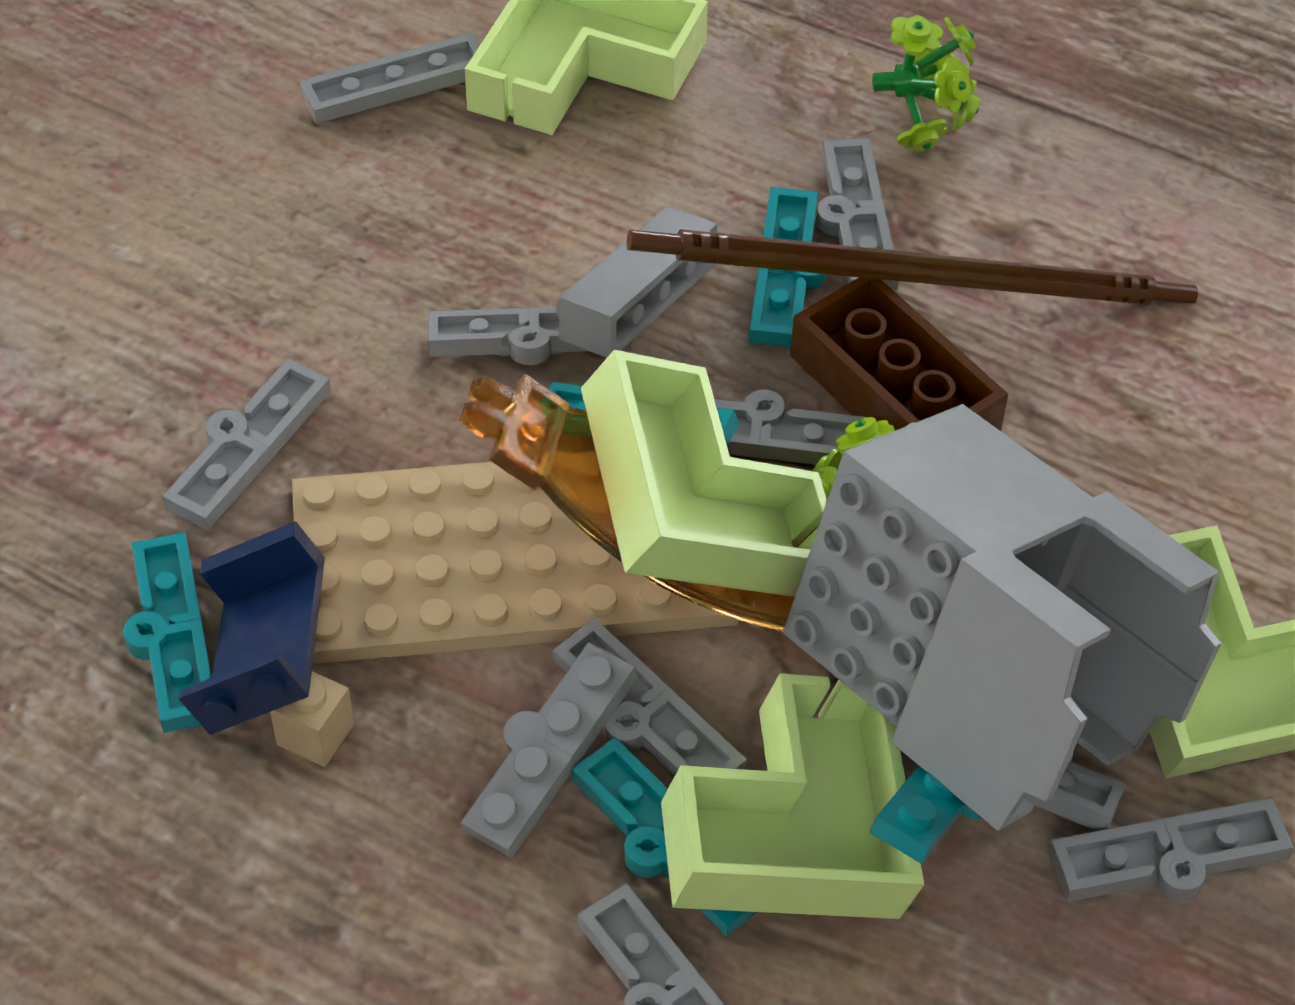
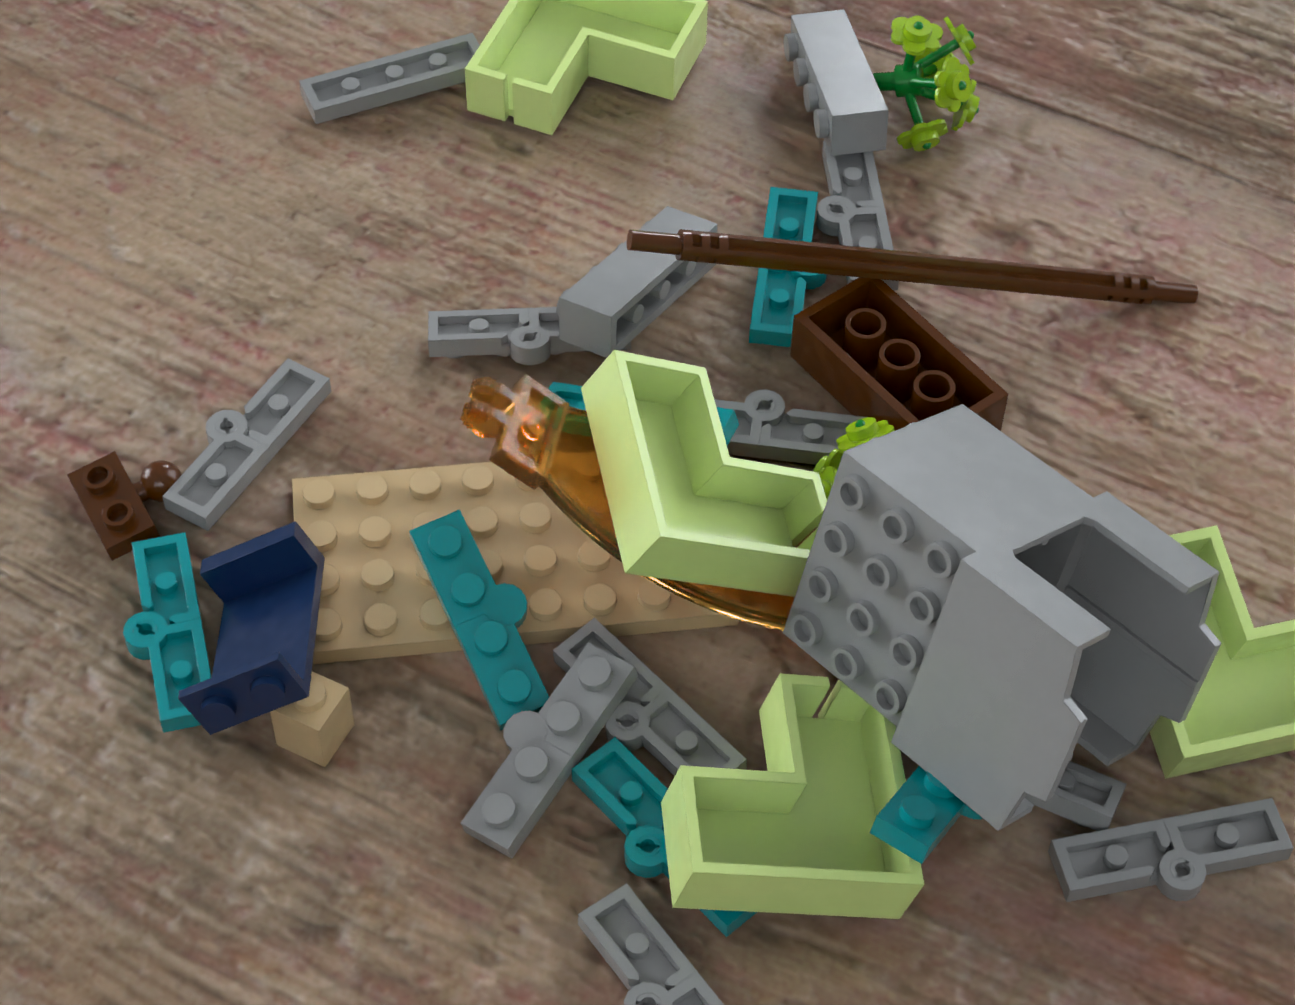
none -> reddish brown plate [67,451,182,561]
none -> teal hinge [409,509,549,731]
none -> light grey brick [784,9,889,156]

